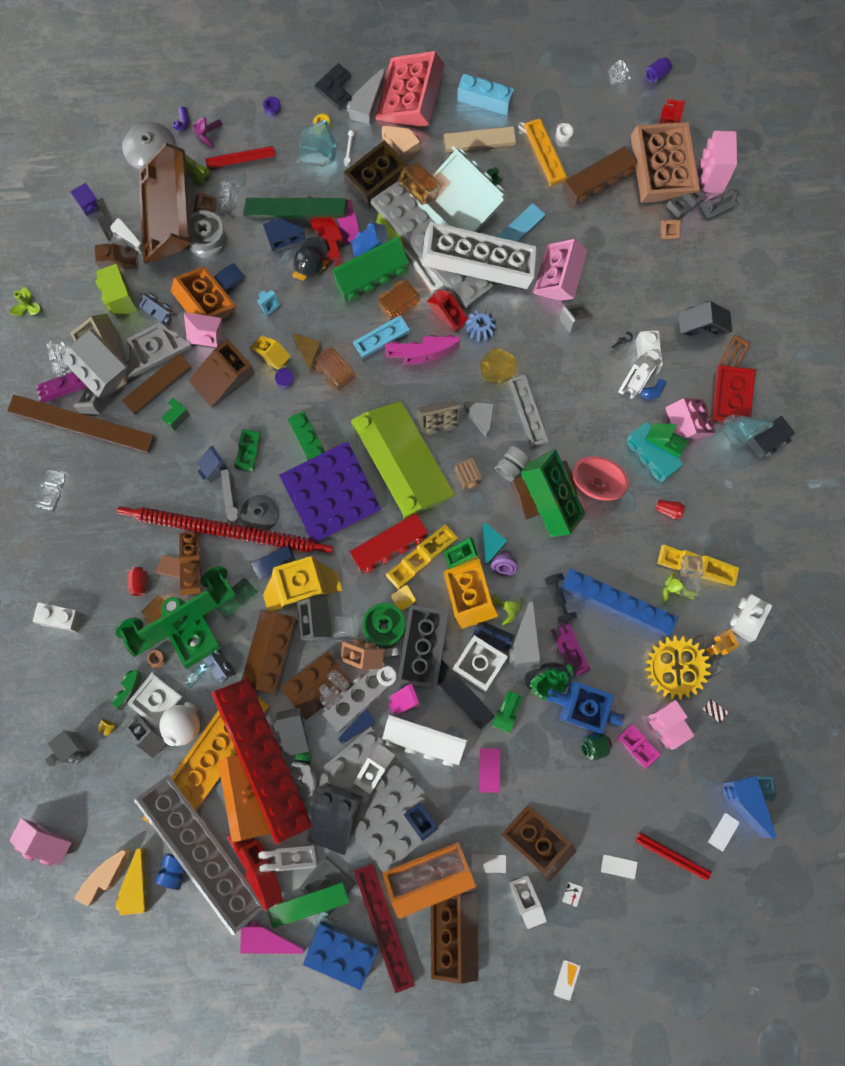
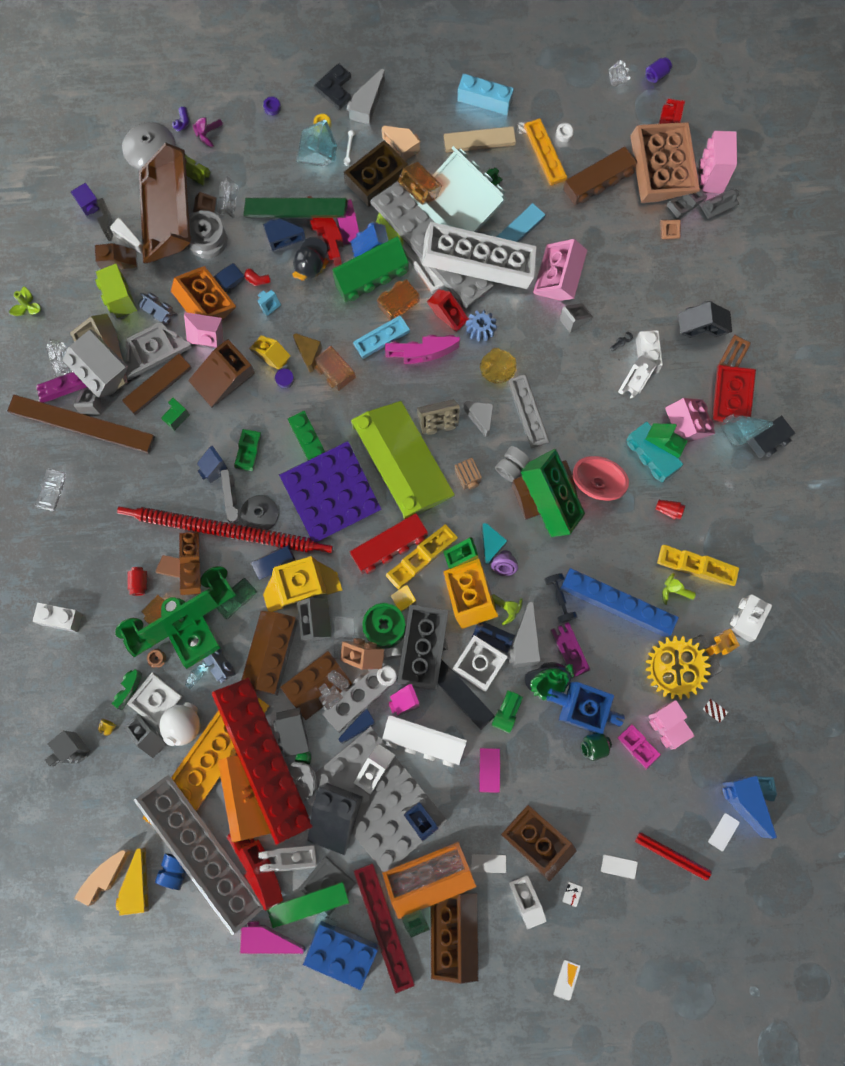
bright pink brick [10,818,72,866] -> none
red axle [205,146,275,169] -> none
coral slope [375,51,445,127] -> none
blue arm [641,379,667,399] -> none
clear slope [680,555,704,598] -> none
none -> red arm [244,268,271,286]
none -> clear green slope [401,909,430,938]

